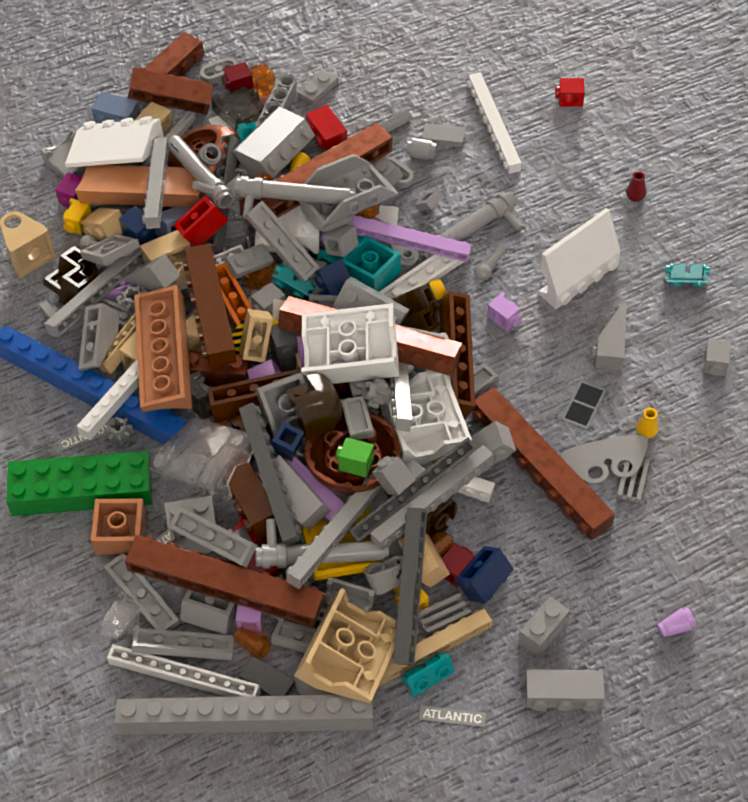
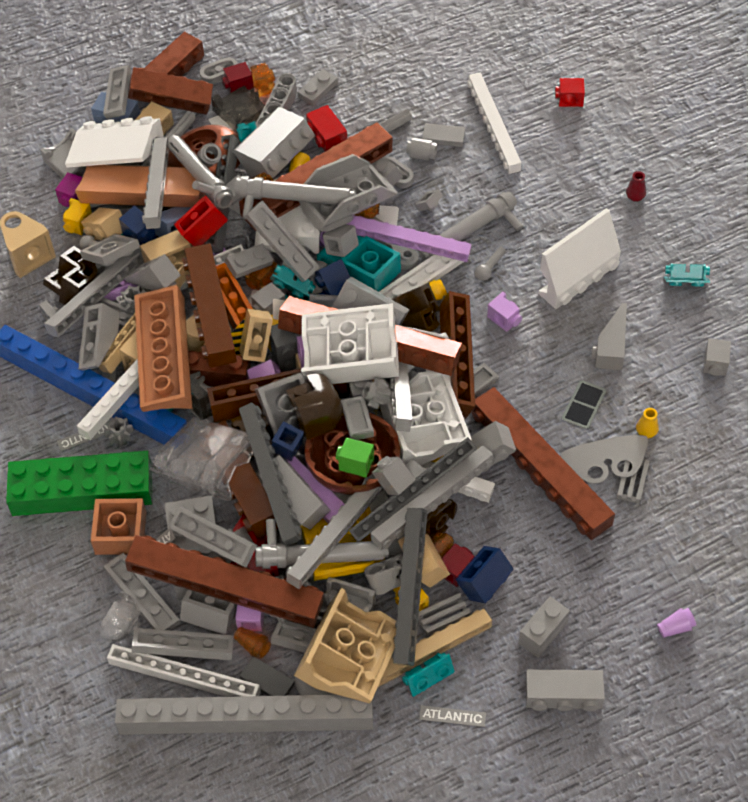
none -> light grey plate [103,65,132,119]

